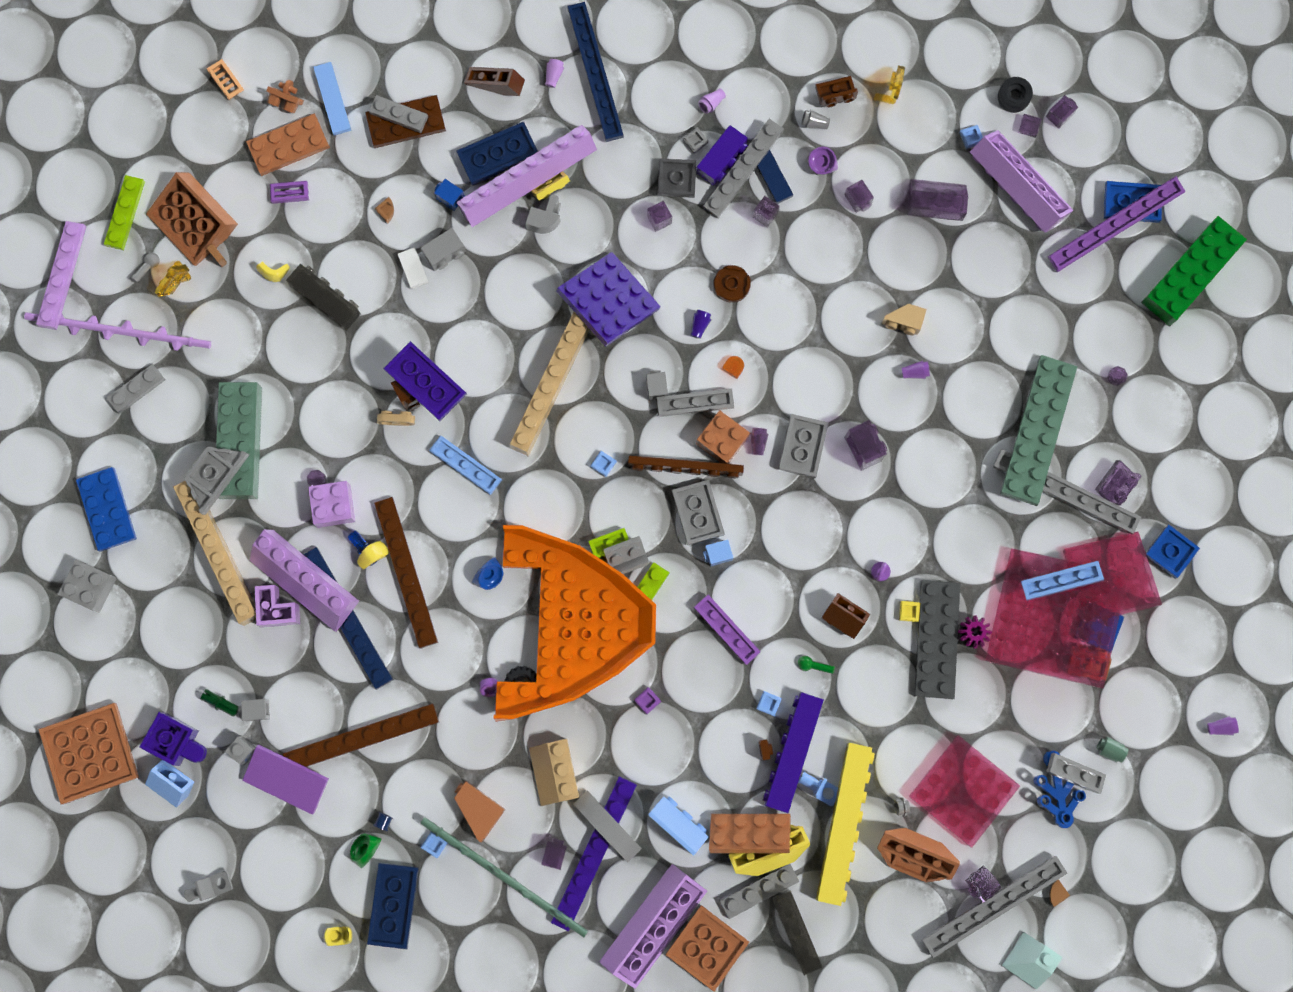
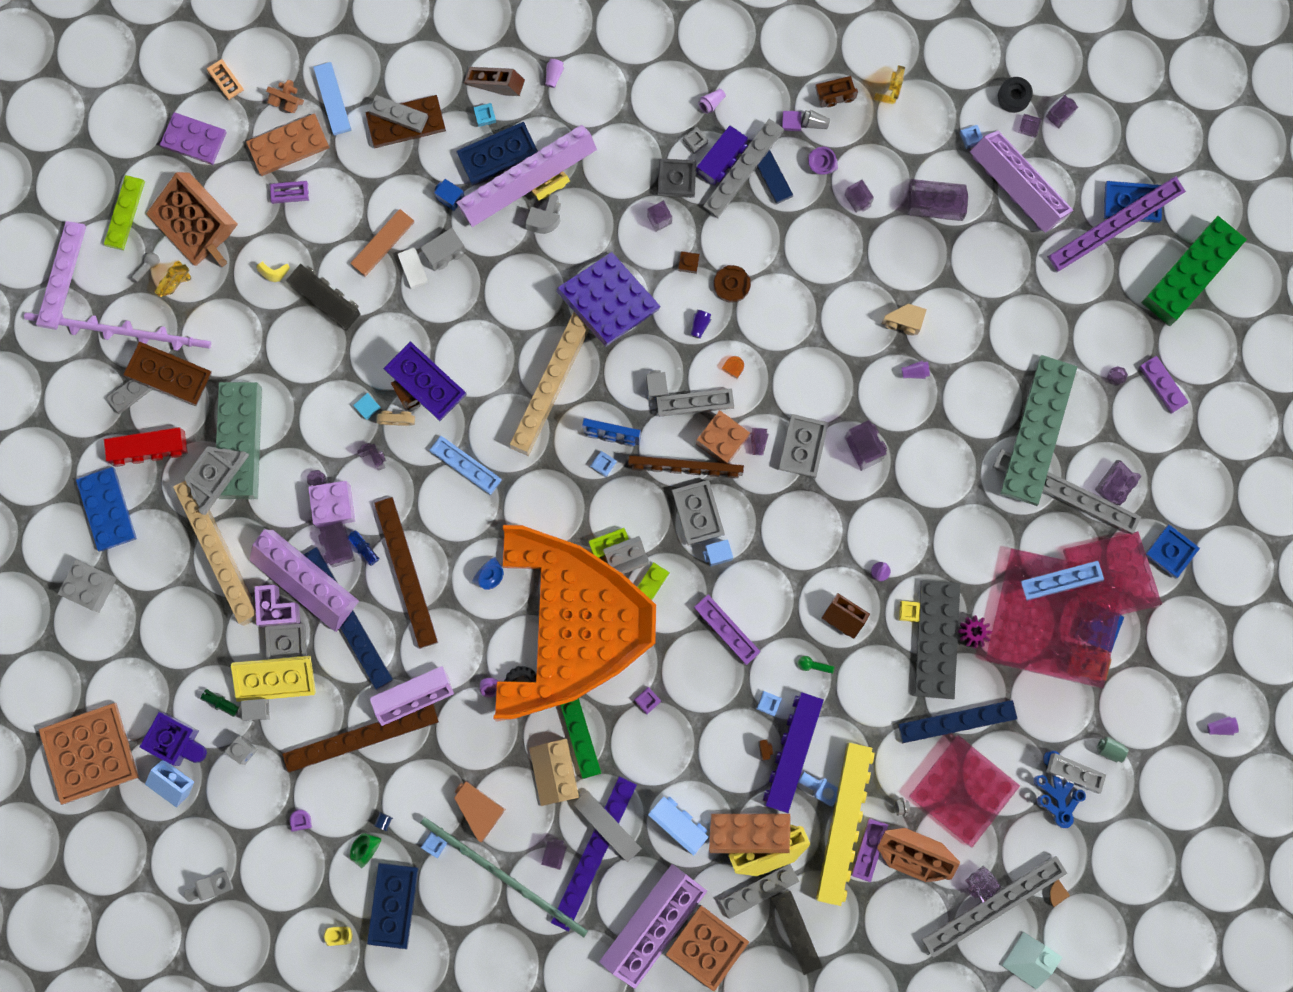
medium lavender tile [242,745,329,815] -> none
light yellow hair [357,541,389,569] -> none
medium nougat tile [375,197,394,224] -> none
dark blue plate [567,2,624,142] -> none
clear purple brick [752,196,780,228] -> none
none -> red brick [104,427,188,467]
none -> reddish brown plate [123,341,212,406]
none -> medium lavender plate [160,112,227,165]
none -> light yellow plate [231,656,316,702]
none -> light grey plate [265,623,307,660]
none -> medium lavender tile [290,810,312,832]
none -> clear purple brick [318,522,355,568]
none -> nougat tile [350,209,415,277]
none -> medium azure tile [353,393,381,420]
none -> clear purple bracket [357,443,386,471]
none -> lavender brick [370,666,454,726]
none -> medium azure plate [473,103,496,127]
none -> green plate [561,698,602,779]
none -> blue plate [582,418,641,447]
none -> reddish brown plate [678,251,700,274]
none -> medium lavender tile [782,111,801,131]
none -> medium lavender plate [851,818,888,882]
none -> dark blue plate [898,700,1017,744]
none -> medium lavender plate [1139,356,1189,414]

